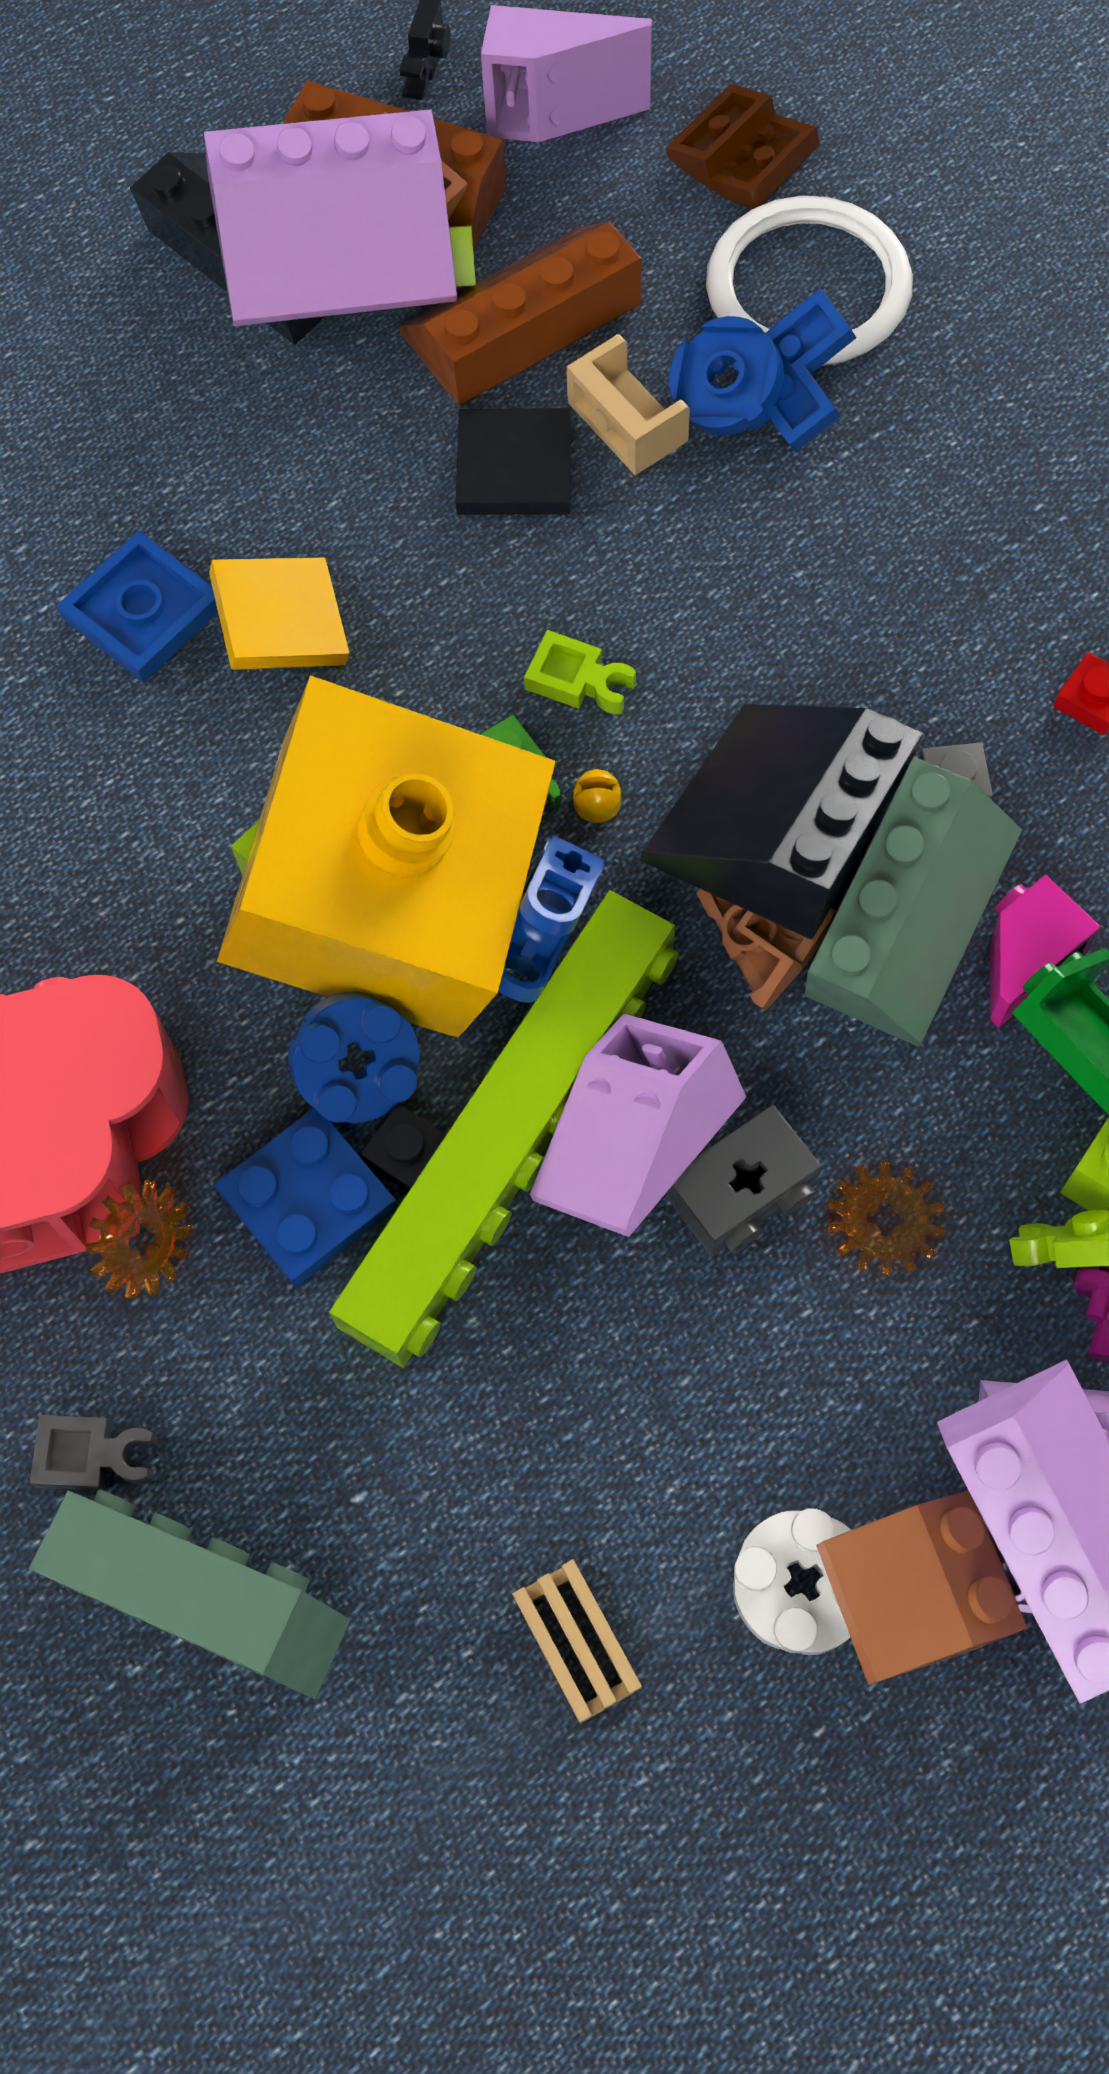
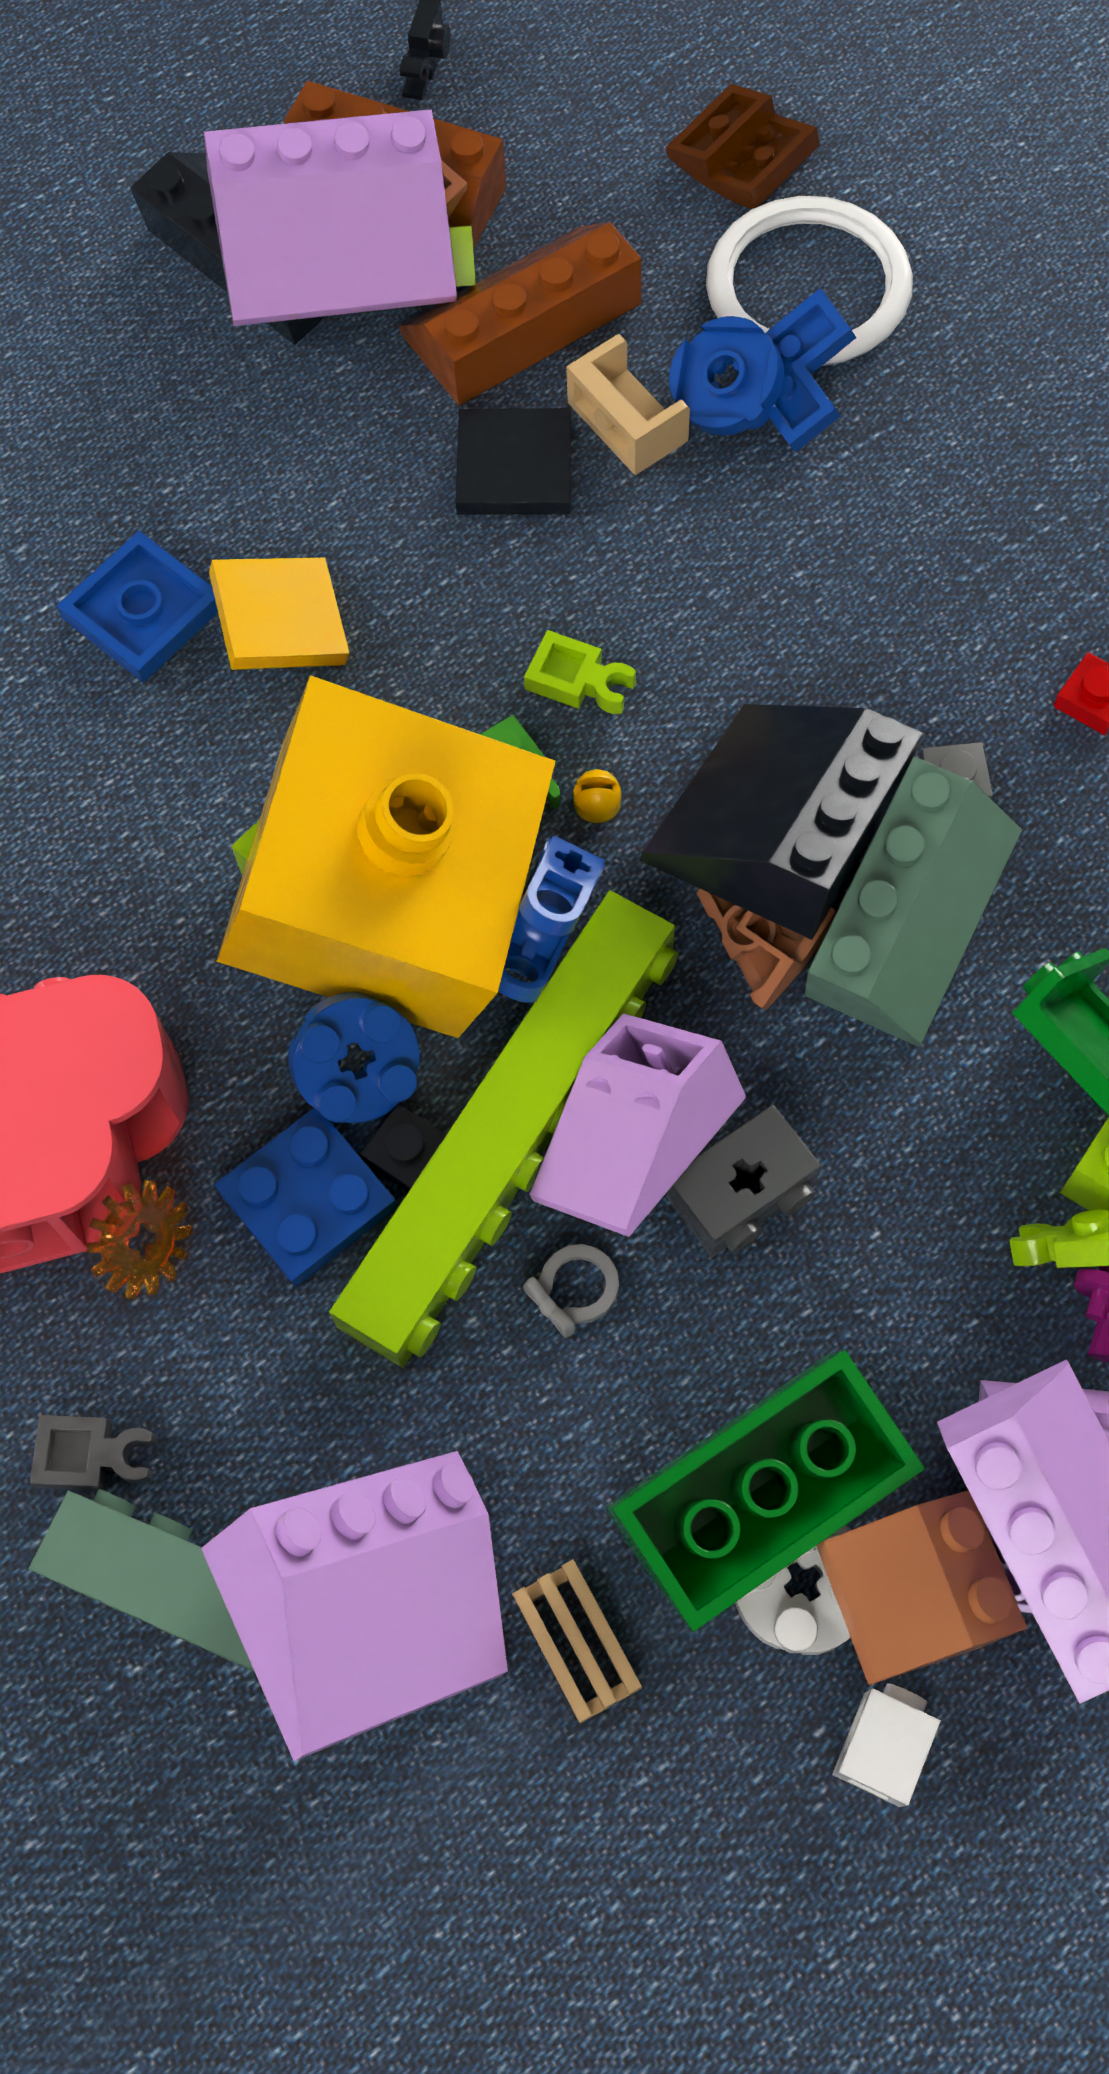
lavender slope [481,5,652,142] -> none
clear orange gear [827,1161,945,1277] -> none
dark pink slope [990,874,1101,1028] -> none
none -> lavender slope [201,1451,508,1761]
none -> light grey piece [523,1244,619,1338]
none -> green slope [605,1349,925,1632]
none -> white brick [832,1683,941,1807]

